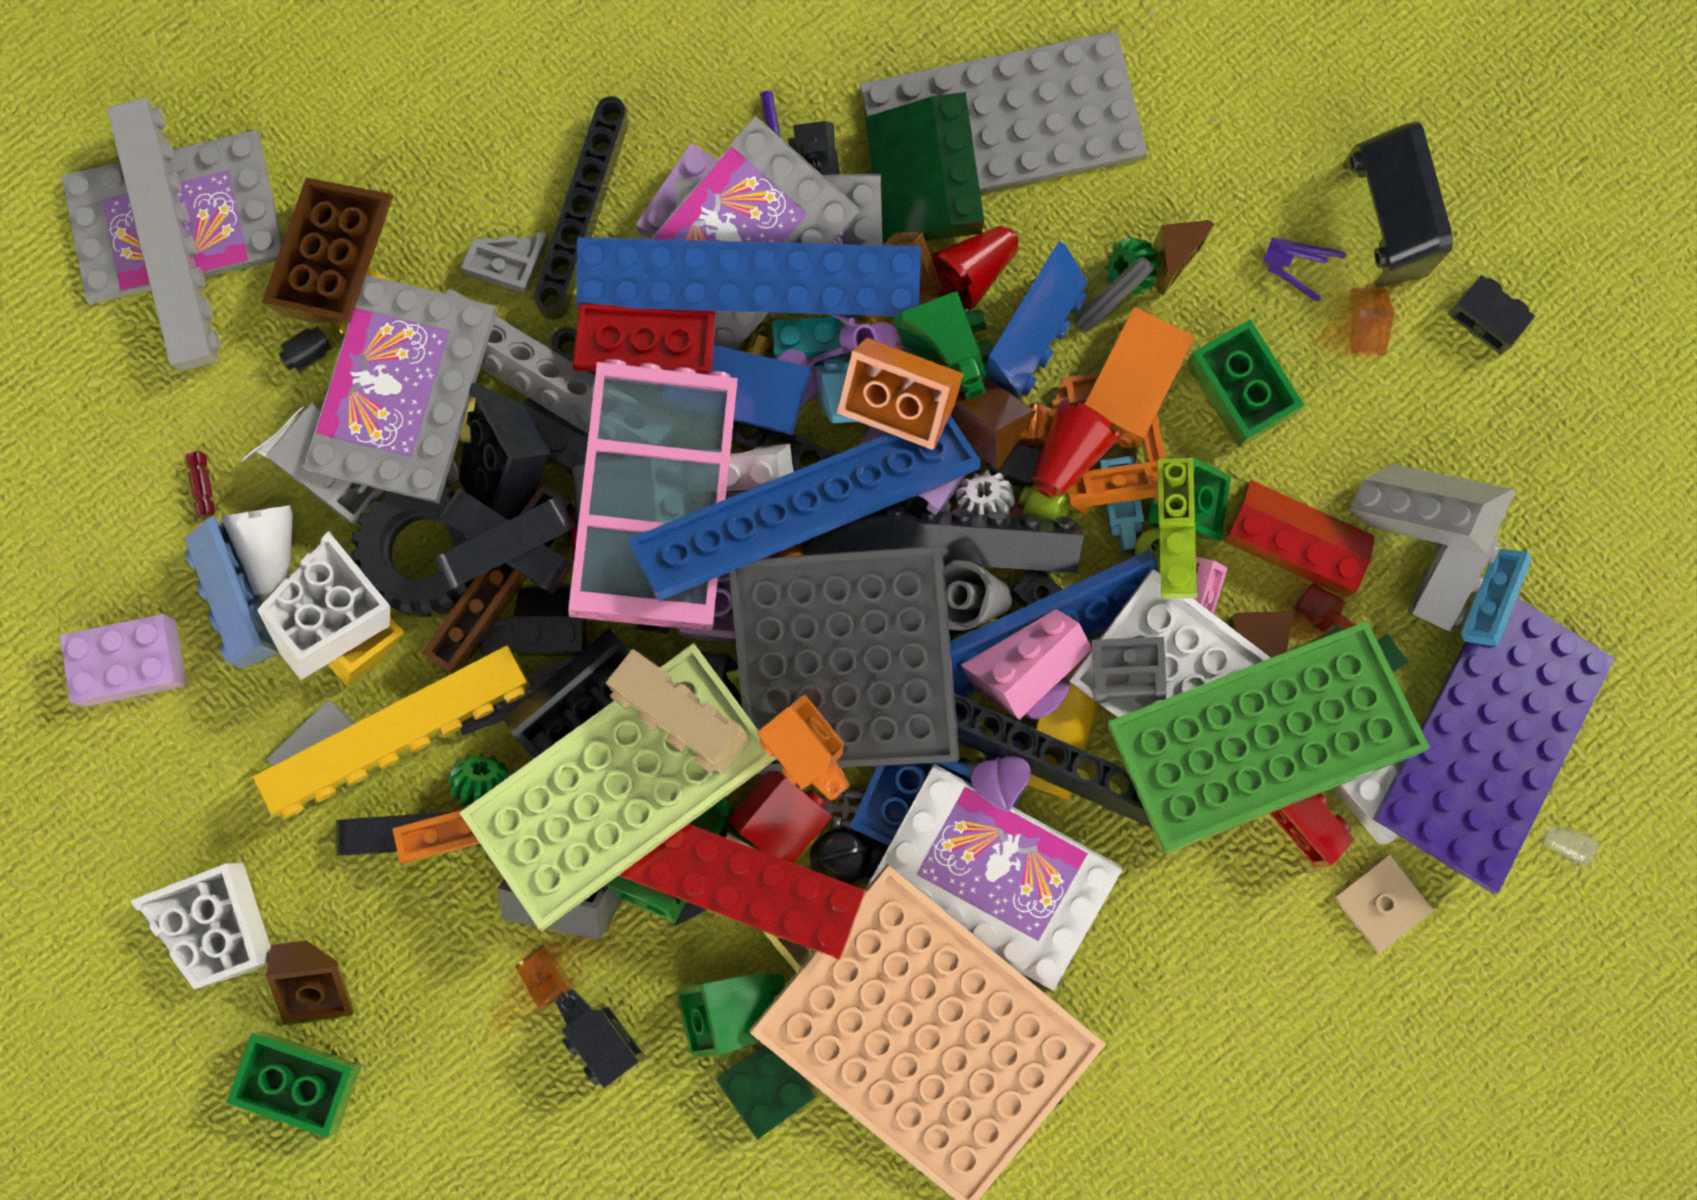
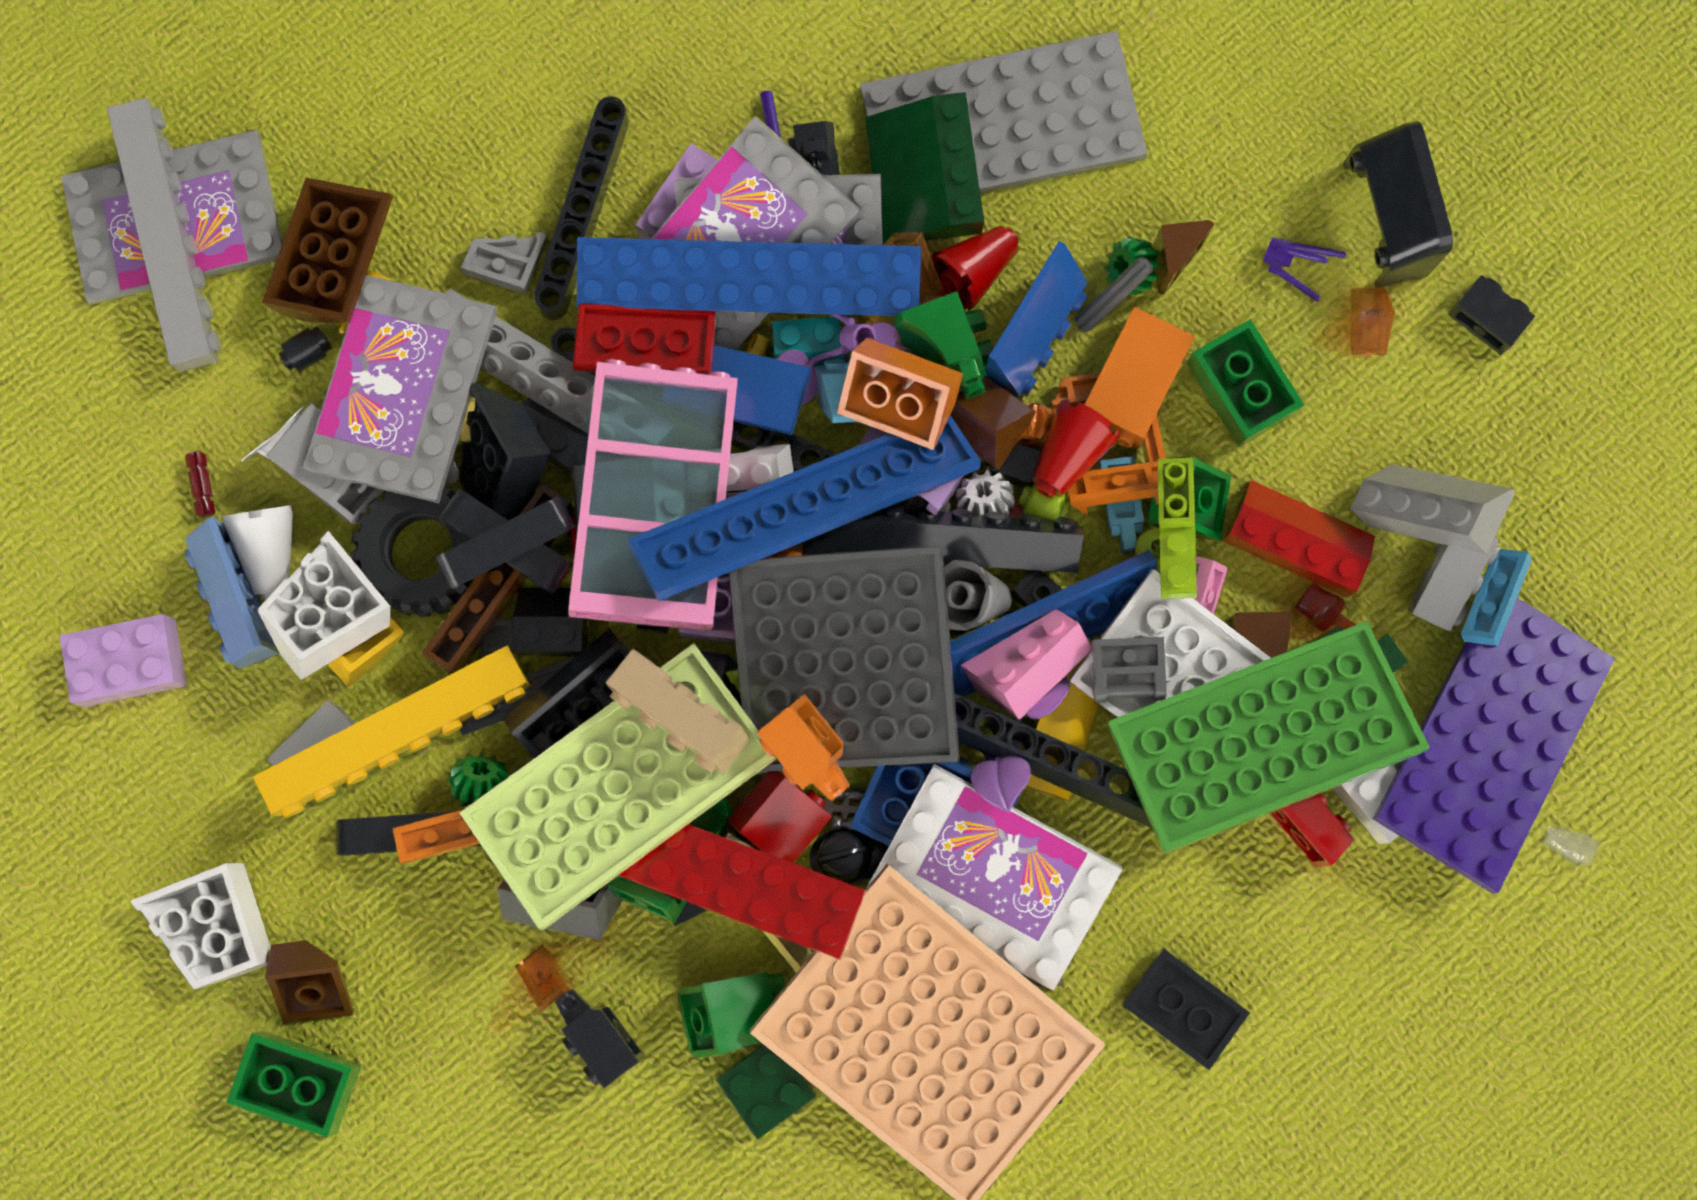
tan plate [1333,855,1434,953] -> none
none -> black plate [1121,948,1250,1070]

